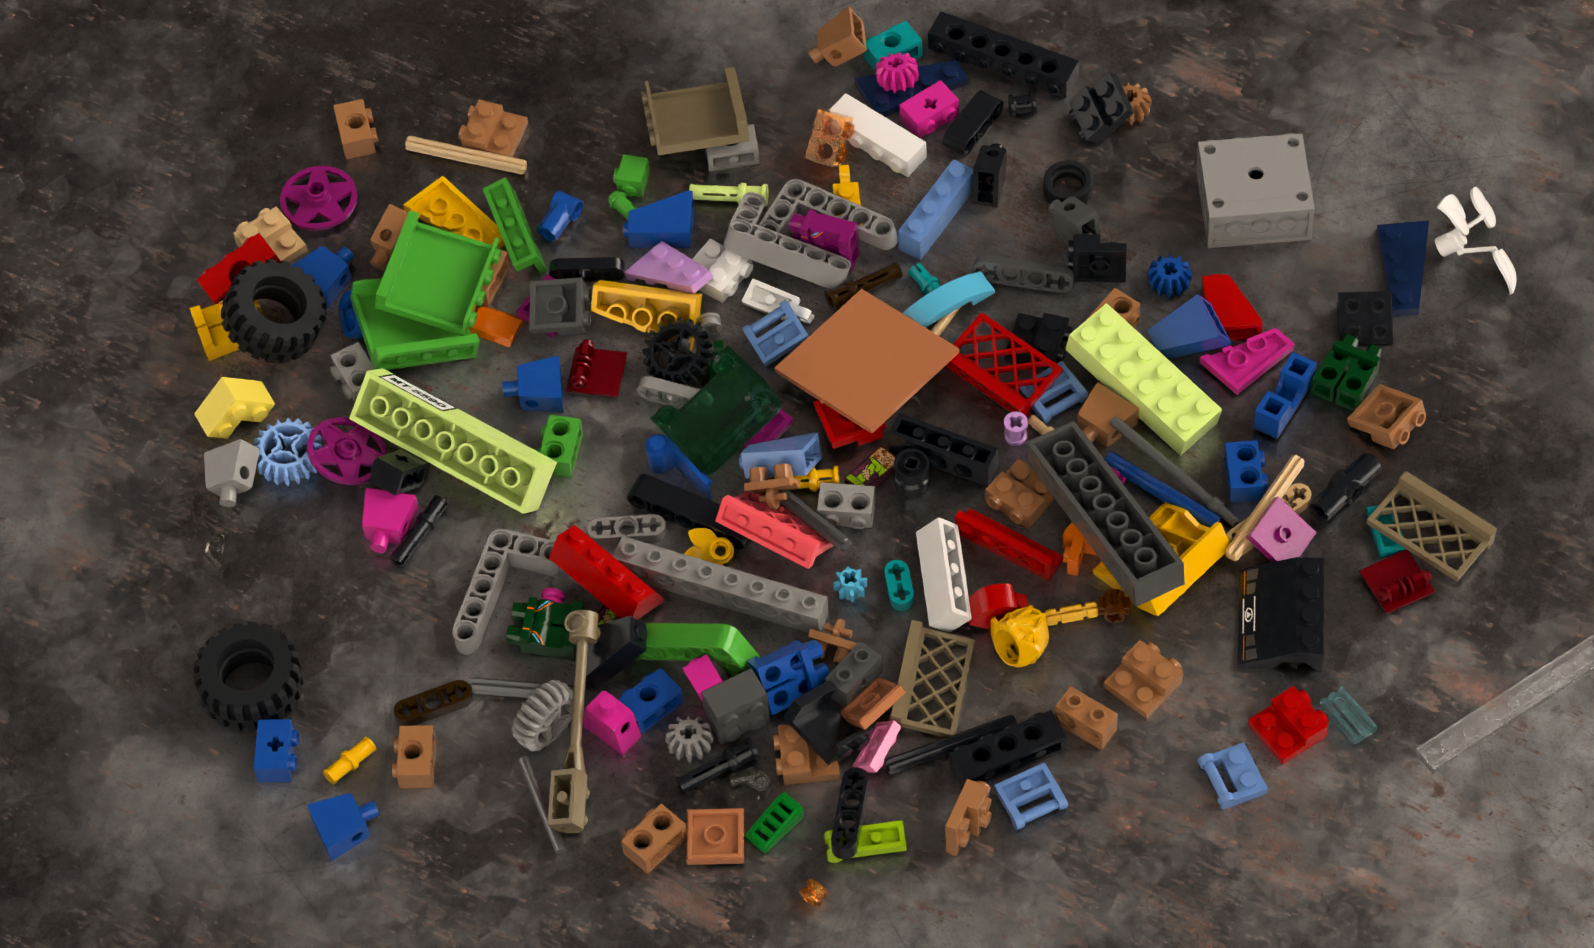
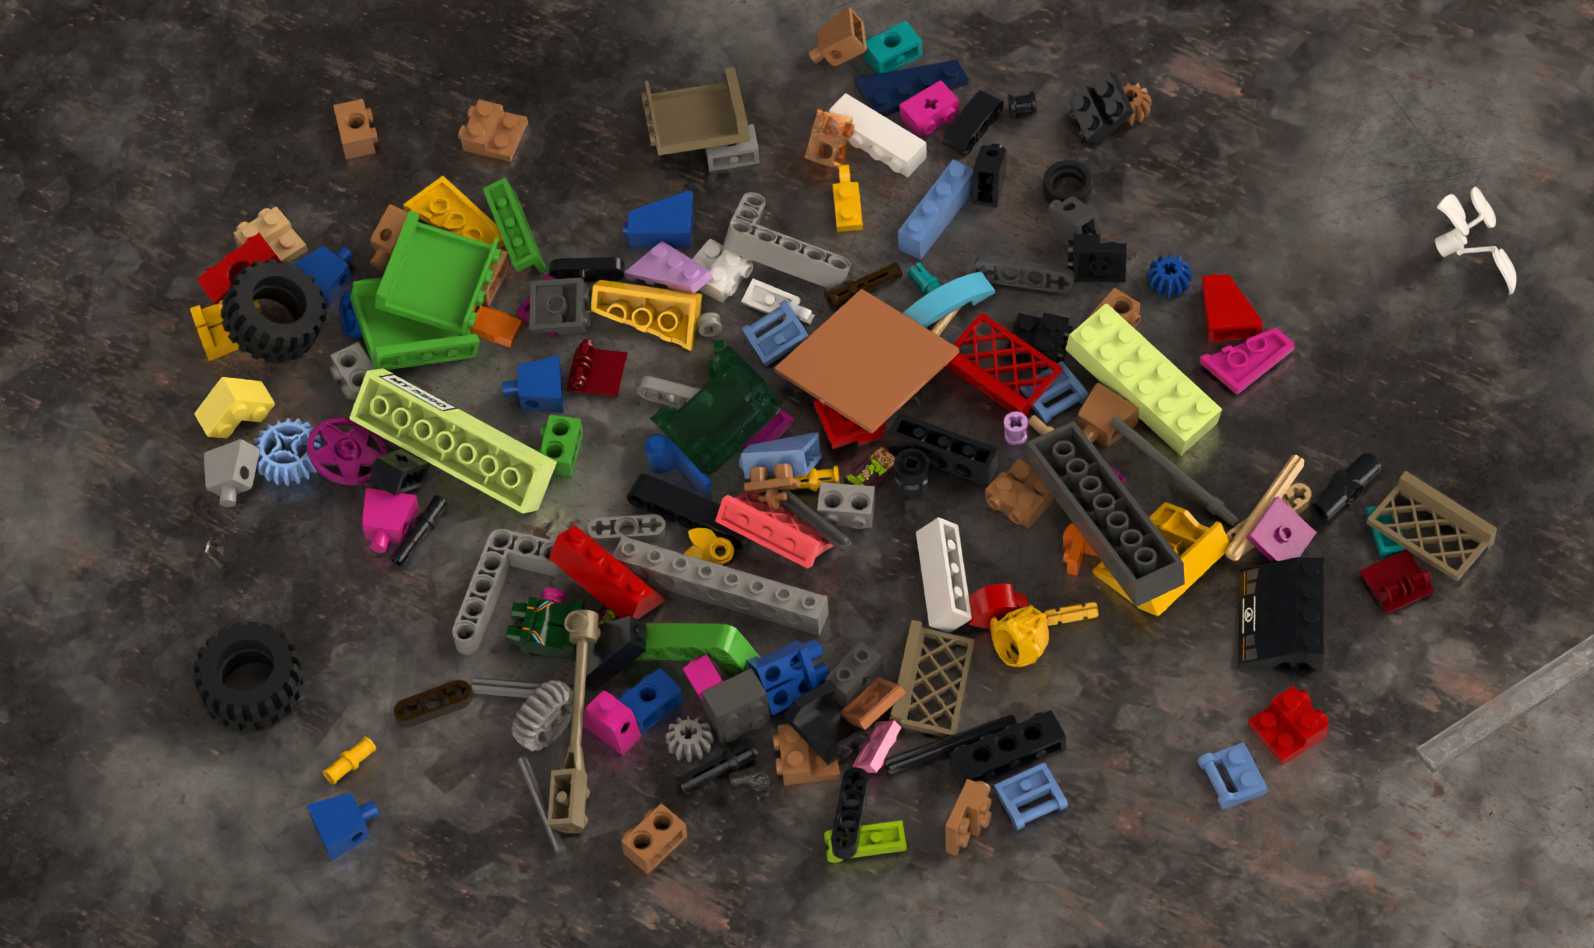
blue brick [254,719,299,782] -> none
magenta wheel [280,166,357,231] -> none
medium nougat brick [392,725,436,789] -> none
tan axle [405,136,527,175] -> none
blue piece [537,191,584,242] -> none
bright green pin [608,191,637,221] -> none
bright green brick [613,154,650,198] -> none
black gear [642,317,714,386] -> none
nougat plate [687,808,744,865] -> none
yellowish green pin [689,183,769,207] -> none
green slope [744,792,804,854] -> none
light grey beam [759,179,898,250] -> none
magenta hips [789,209,860,272] -> none
clear orange bush [799,879,828,907] -> none
medium nougat hips [808,618,858,664] -> none
medium azure gear [833,566,867,602] -> none
dark pink gear [875,51,919,94] -> none
teal beam [884,560,914,611] -> none
black brick [928,11,1079,98] -> none
red fence [955,508,1063,581] -> none
medium nougat brick [1055,686,1118,750] -> none
reddish brown gear [1098,589,1131,623] -> none
blue axle [1104,452,1220,528] -> none
medium nougat plate [1104,640,1183,719] -> none
blue slope [1147,294,1232,359] -> none
light grey gear [1196,133,1315,248] -> none
blue brick [1224,440,1268,503] -> none
blue arch [1253,352,1317,439] -> none
dark green hips [1310,334,1382,412] -> none
clear light blue tile [1320,686,1378,745] -> none
black hinge [1337,291,1393,345] -> none
medium nougat plate [1347,384,1426,449] -> none
dark blue wing [1376,220,1429,317] -> none

